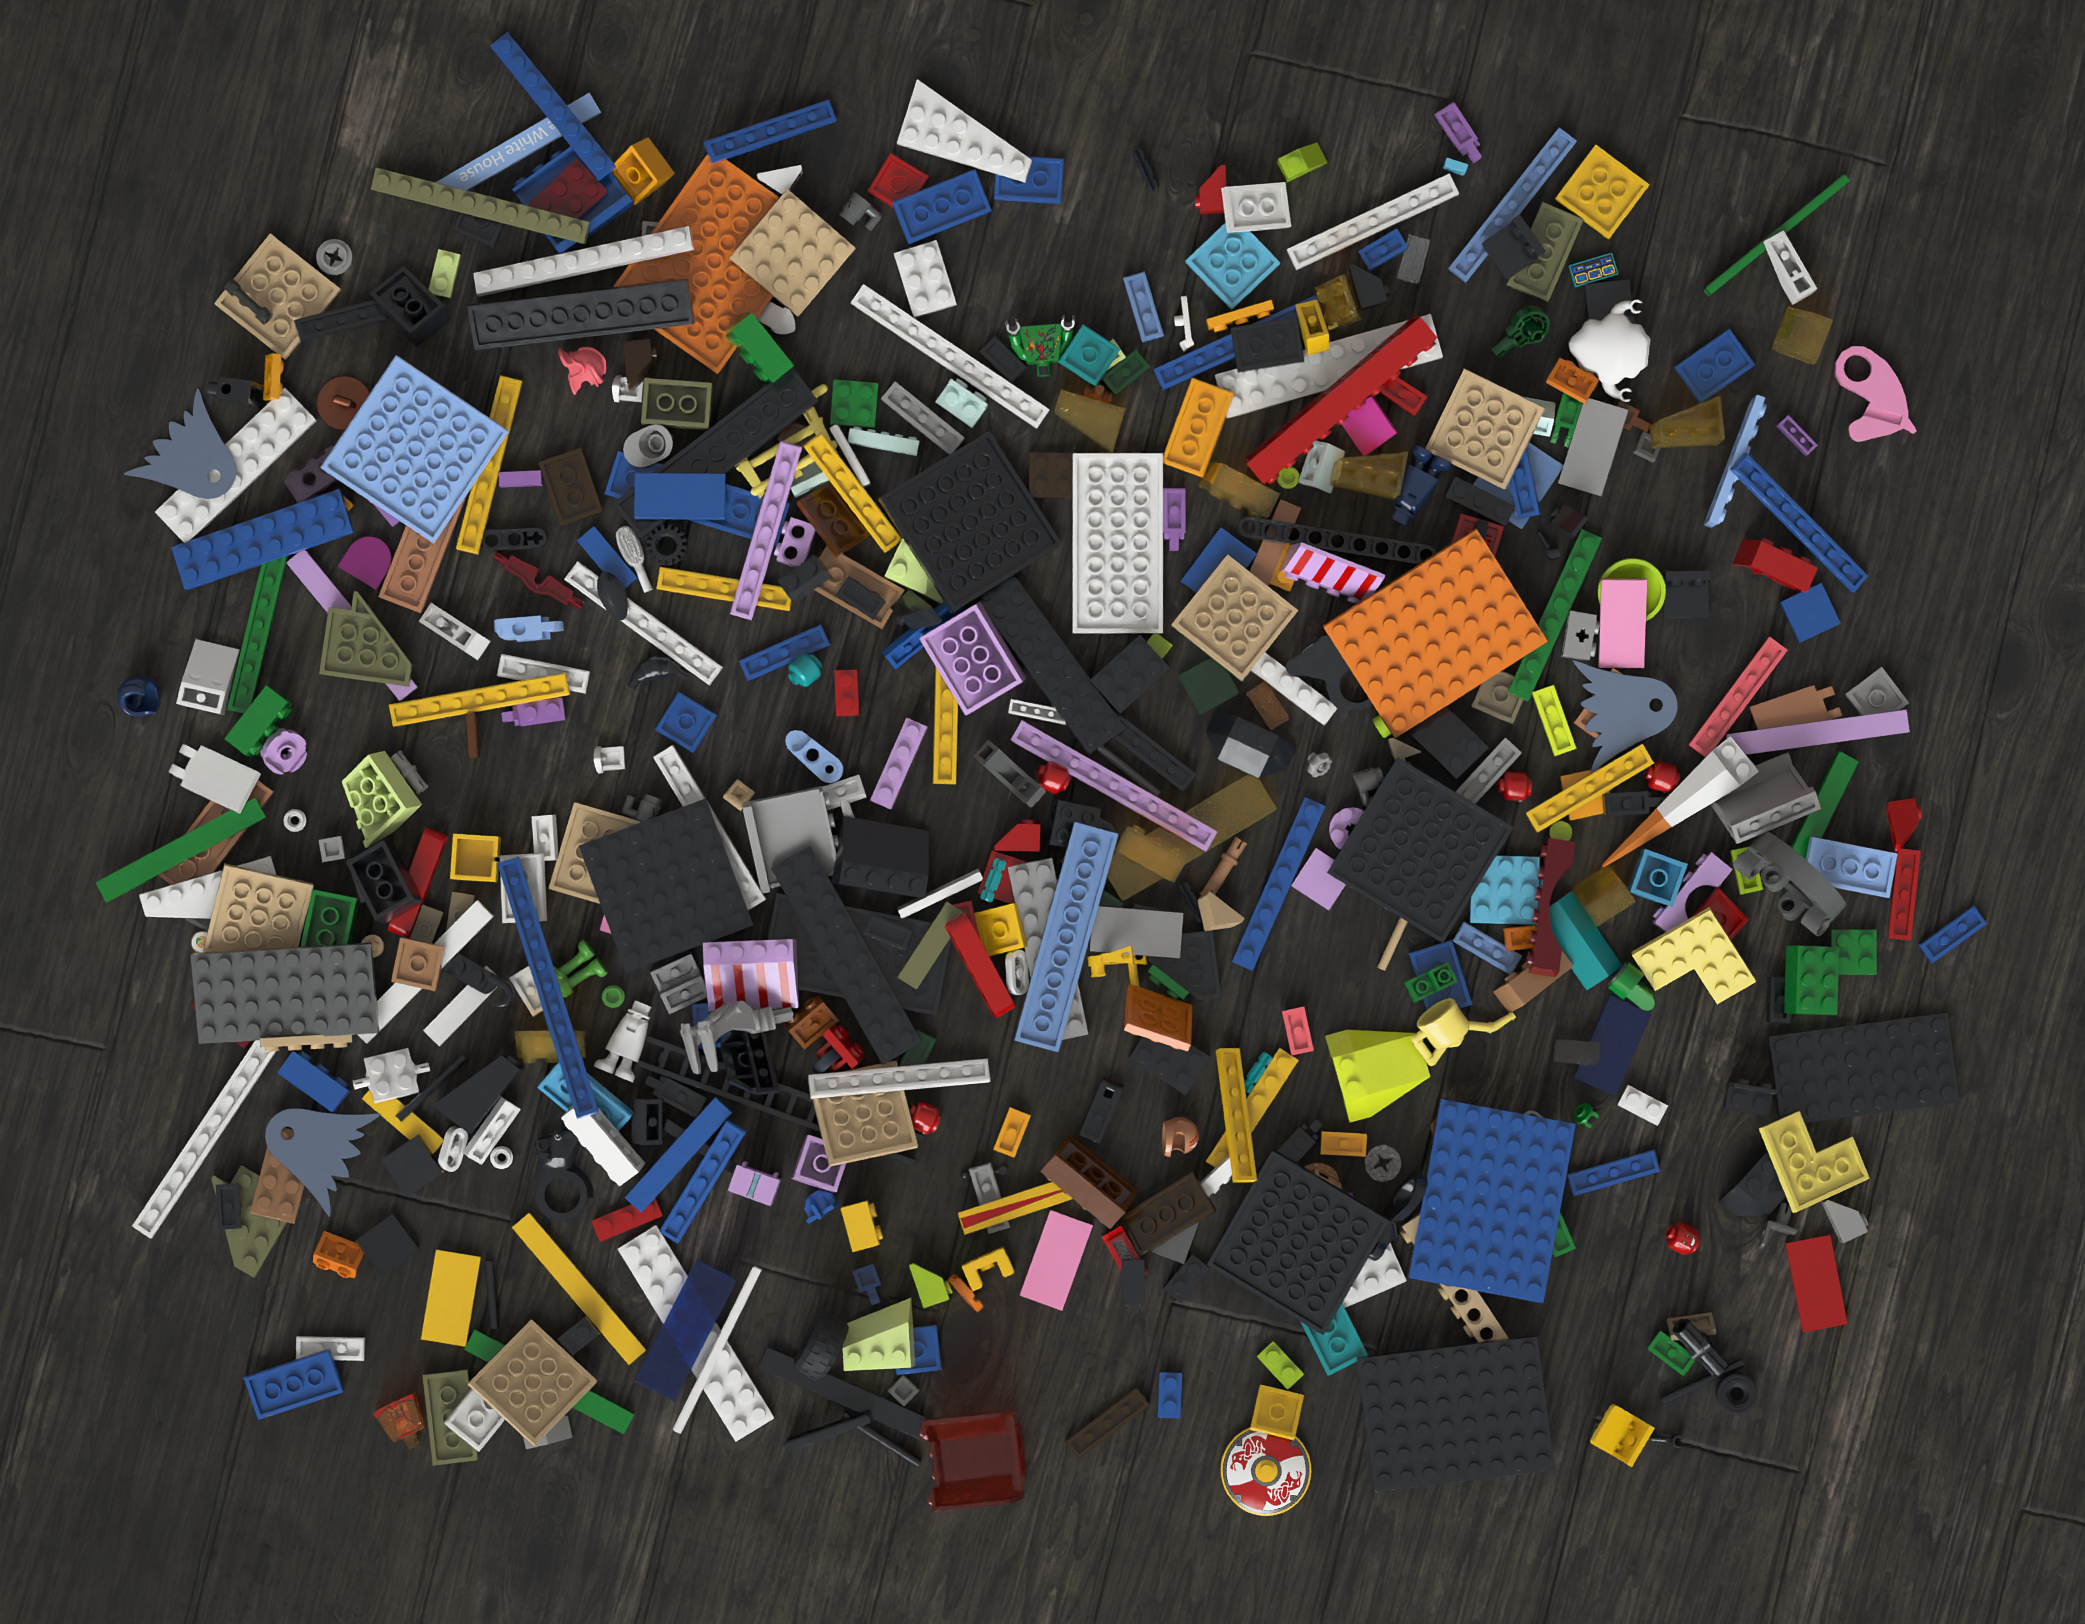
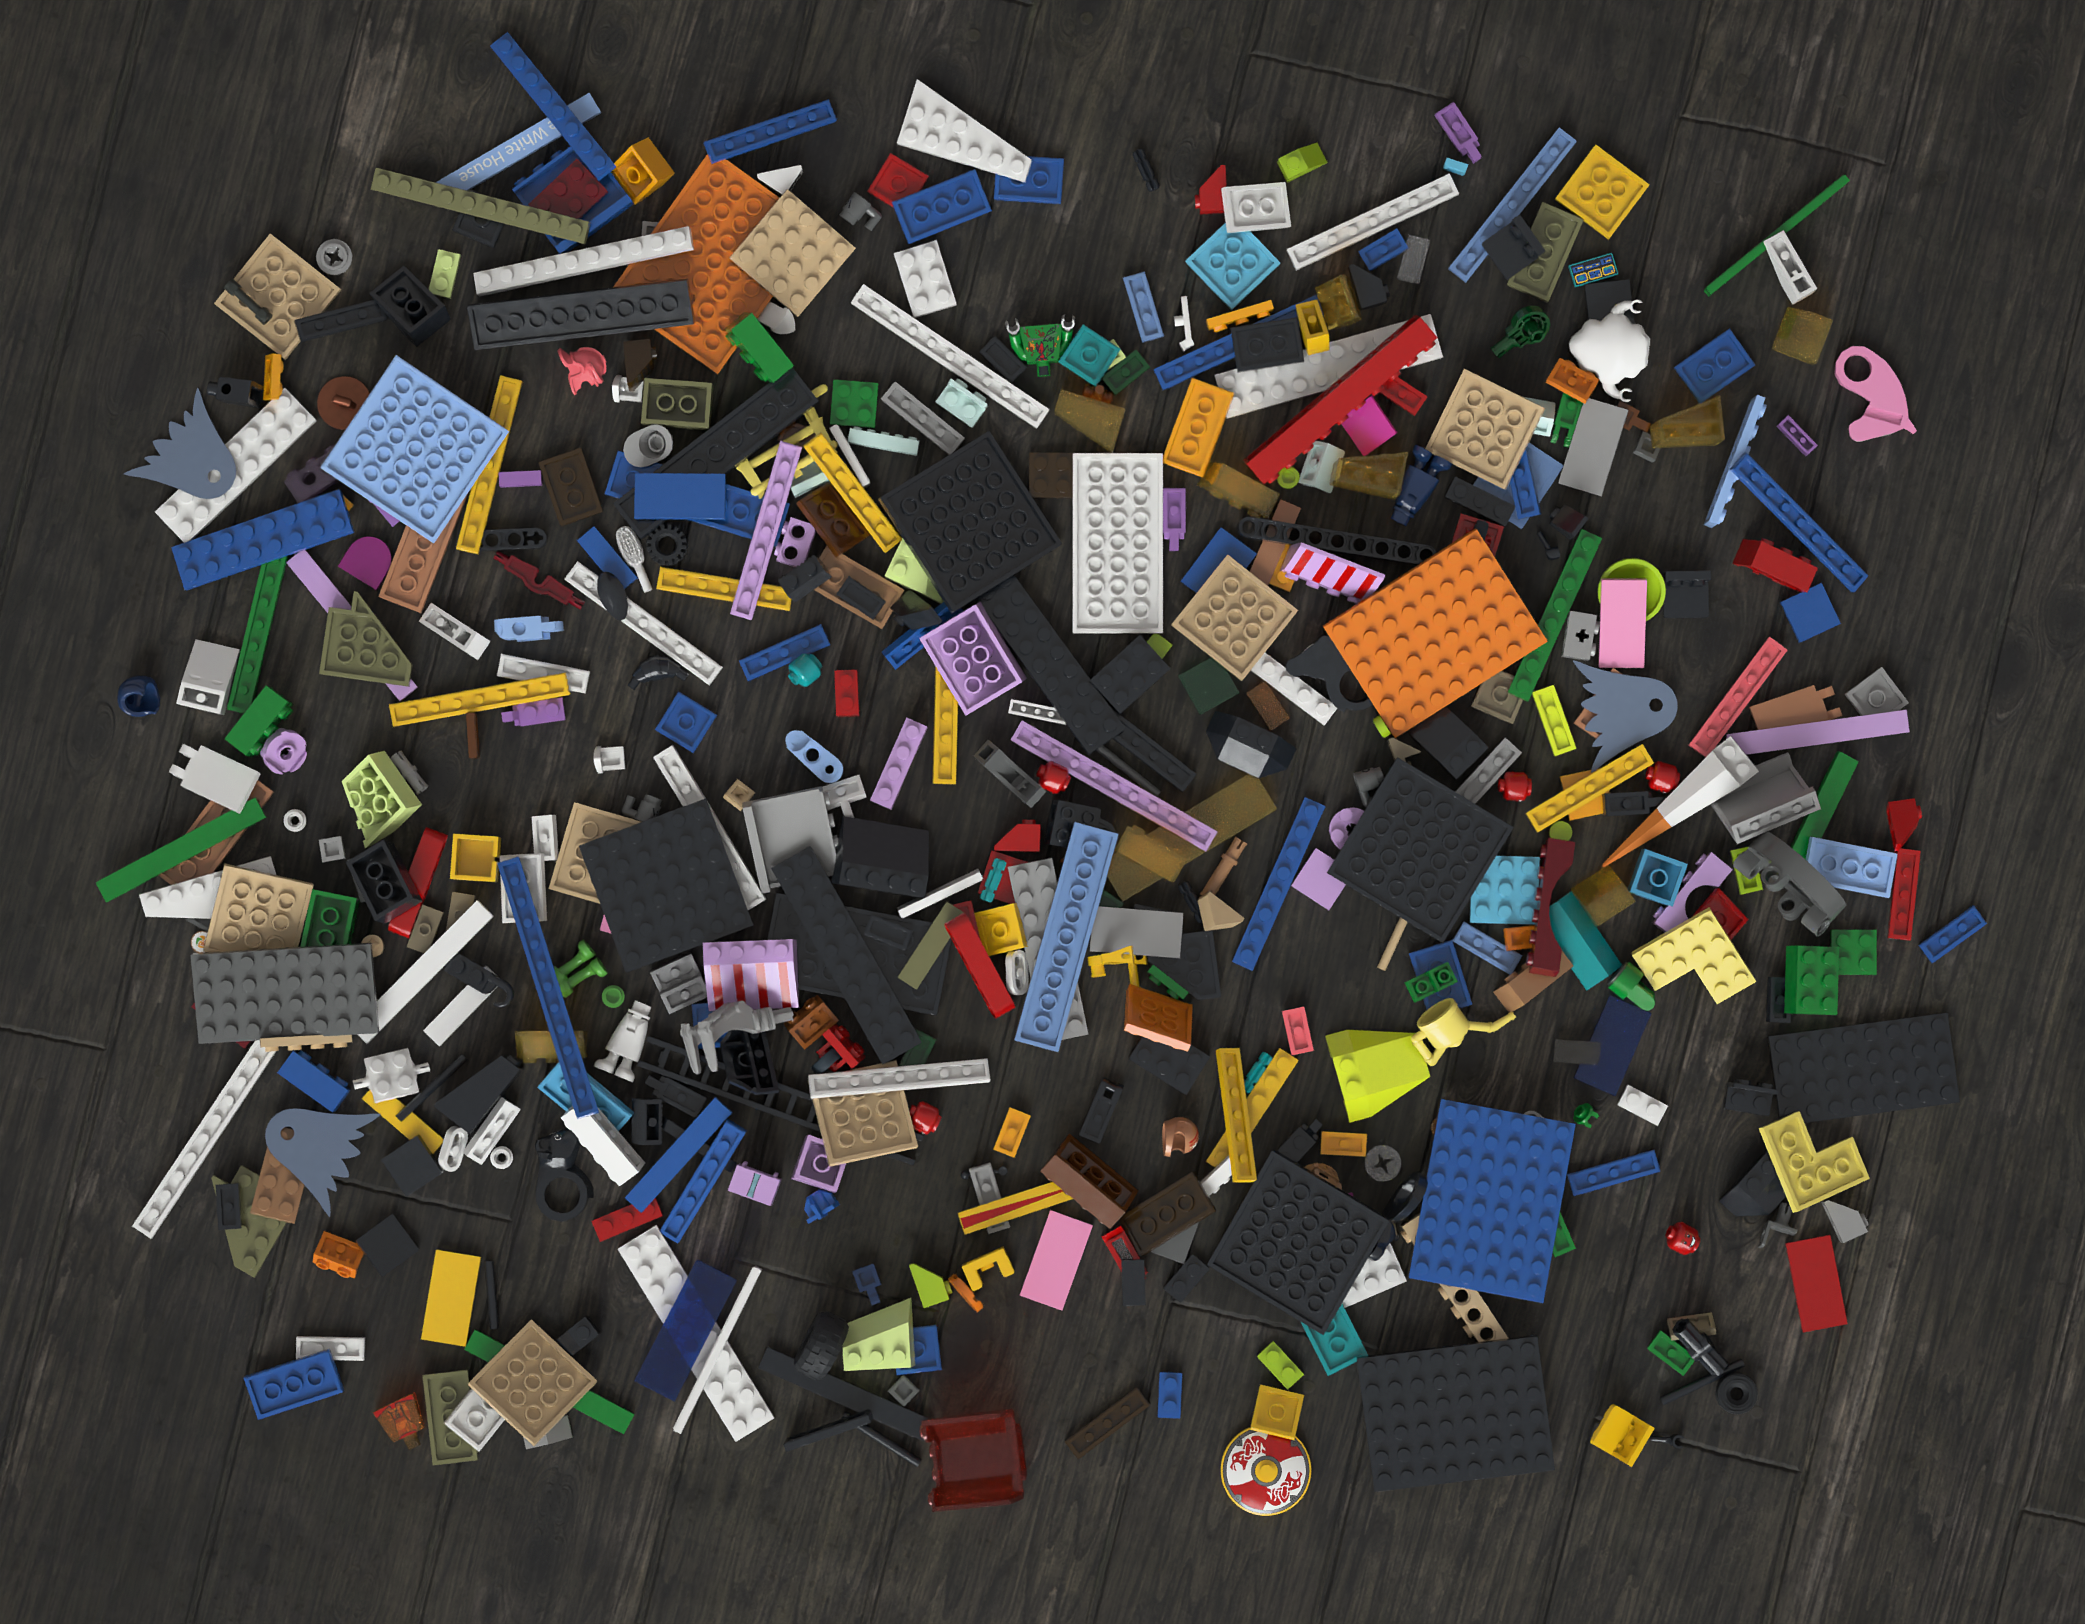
medium nougat plate [391,937,446,991] -> none
white plate [509,966,543,1016] -> none
yellow tile [512,1213,646,1365] -> none
yellow piece [841,1200,883,1252] -> none
light grey piece [1307,752,1333,778] -> none

